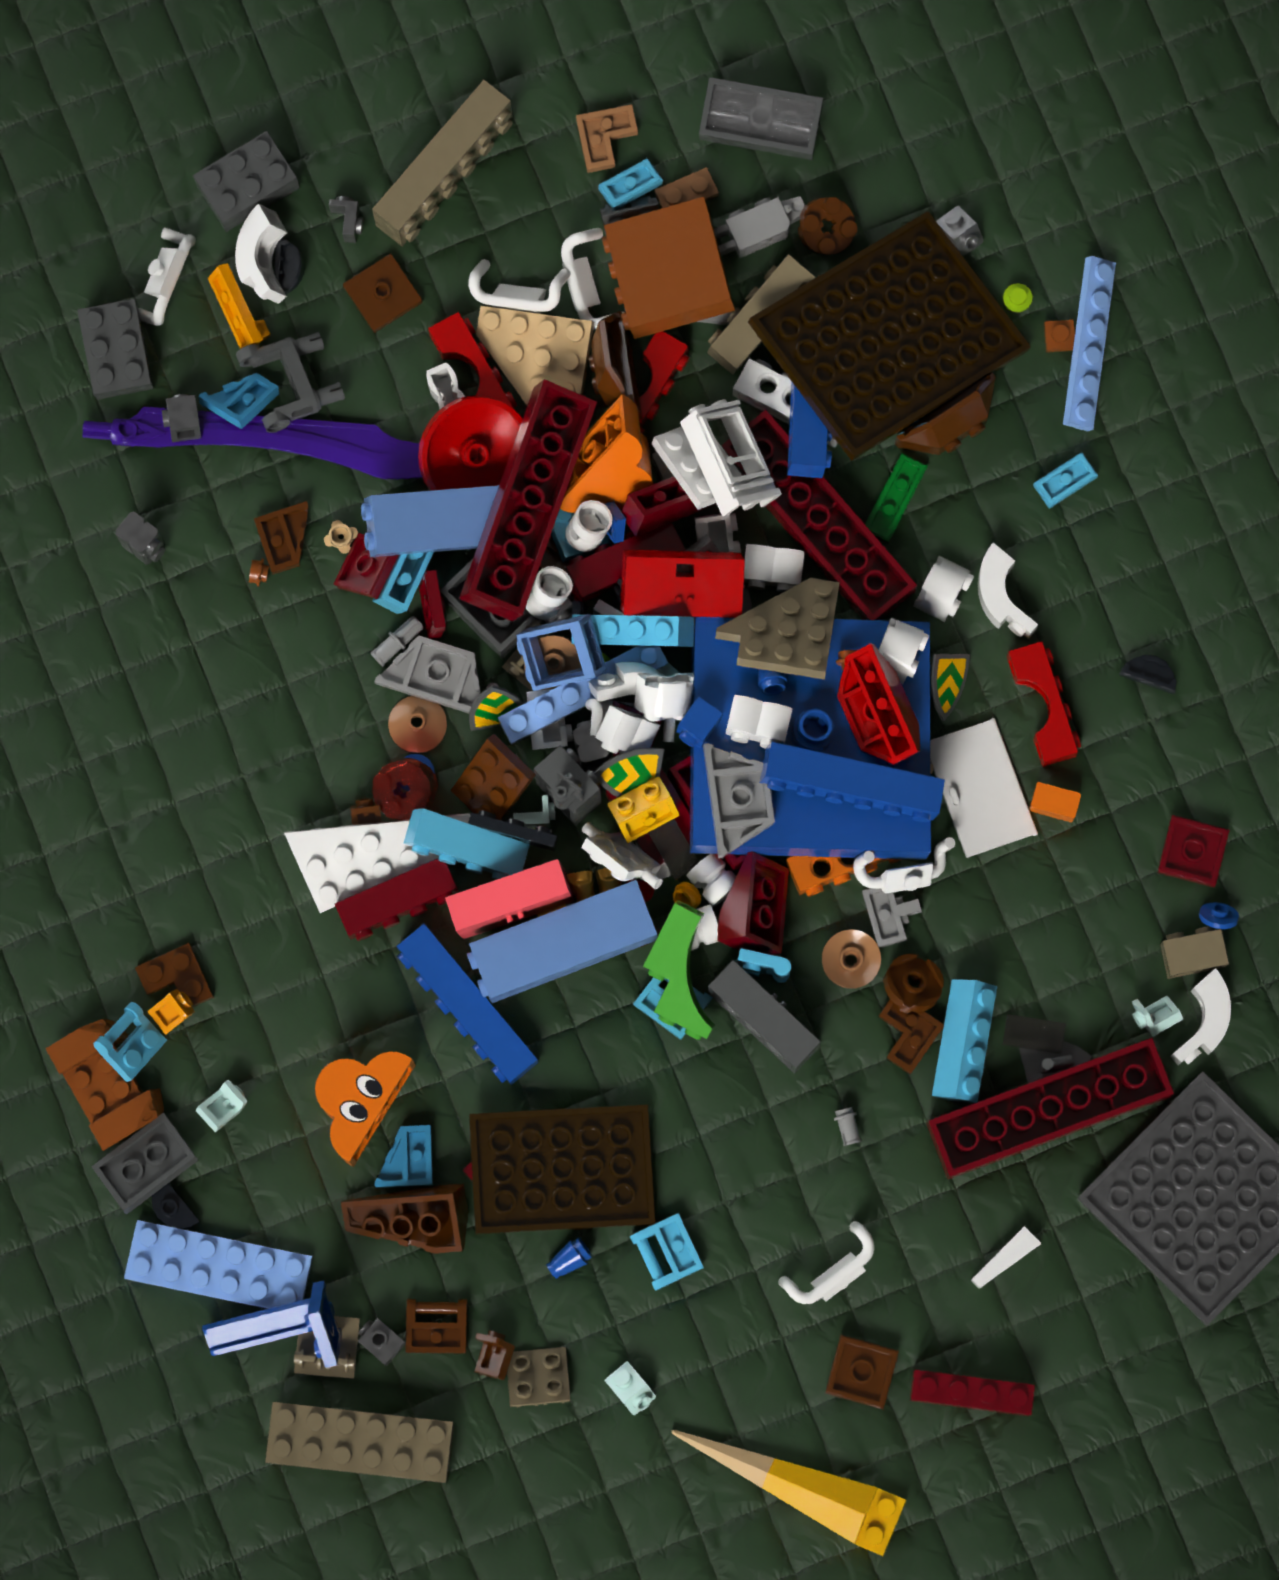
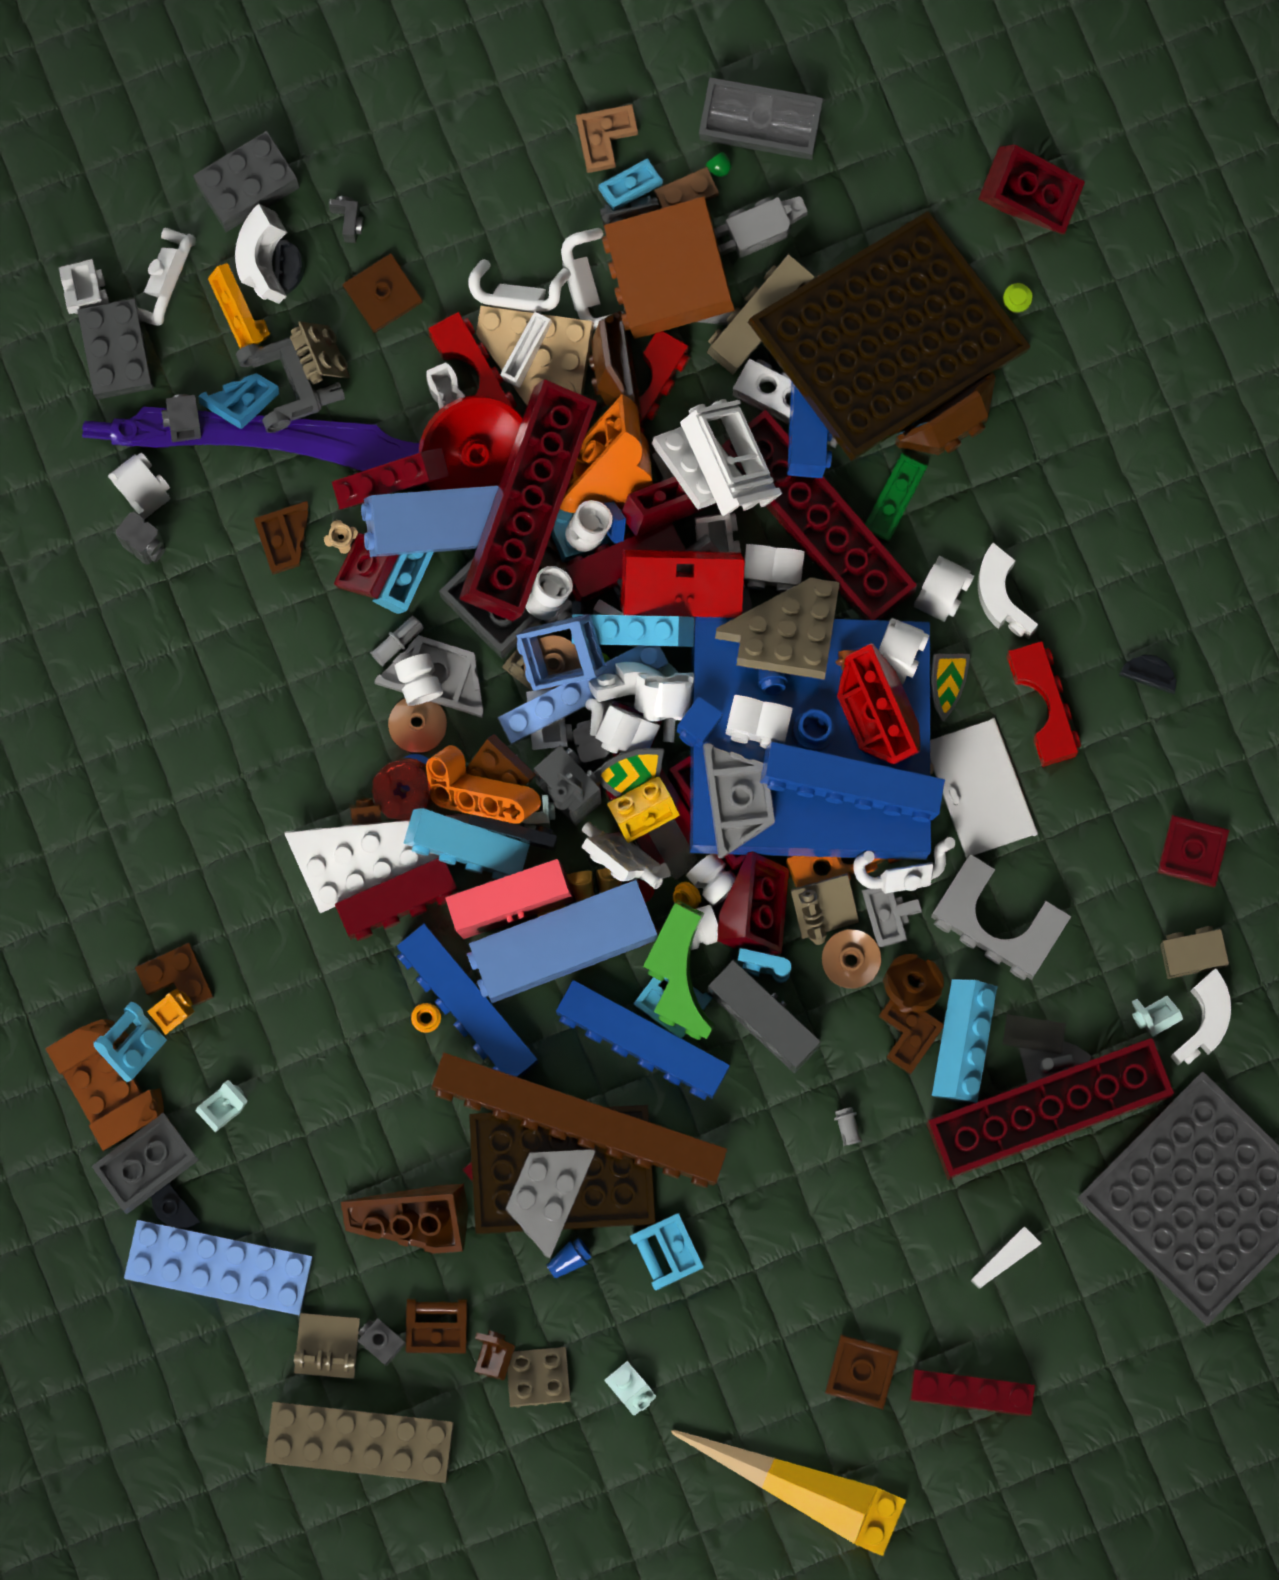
bracket [202,1280,342,1368] -> none
dark orange plate [248,558,269,587] -> none
orange brick [315,1052,416,1167] -> none
dark tan brick [372,80,513,247] -> none
dark azure wing [375,1125,433,1188] -> none
dark red plate [418,570,446,641] -> none
shield [469,683,524,731] -> none
white piece [779,1221,875,1304] -> none
reddish brown plate [798,197,857,255] -> none
flat silver bracket [936,206,984,257] -> none
orange piece [1029,782,1081,822] -> none
medium azure plate [1033,452,1098,509] -> none
dark orange plate [1044,320,1075,352] -> none
light blue plate [1063,256,1116,431] -> none
blue piece [1199,902,1239,929] -> none
none -> white cylinder [59,259,109,314]
none -> white cylinder [108,452,170,519]
none -> dark tan hinge [290,322,350,384]
none -> dark red brick [332,448,449,510]
none -> white wheel [394,653,443,706]
none -> light orange plate [411,1003,441,1033]
none -> orange beam [426,745,541,824]
none -> reddish brown brick [431,1052,727,1188]
none -> white piece [500,311,552,388]
none -> light grey wing [506,1149,595,1258]
none -> blue brick [556,980,730,1100]
none -> green hinge [706,152,731,177]
none -> dark tan hinge [791,873,859,945]
none -> light grey arch [931,854,1071,980]
none -> dark red slope [979,144,1085,234]

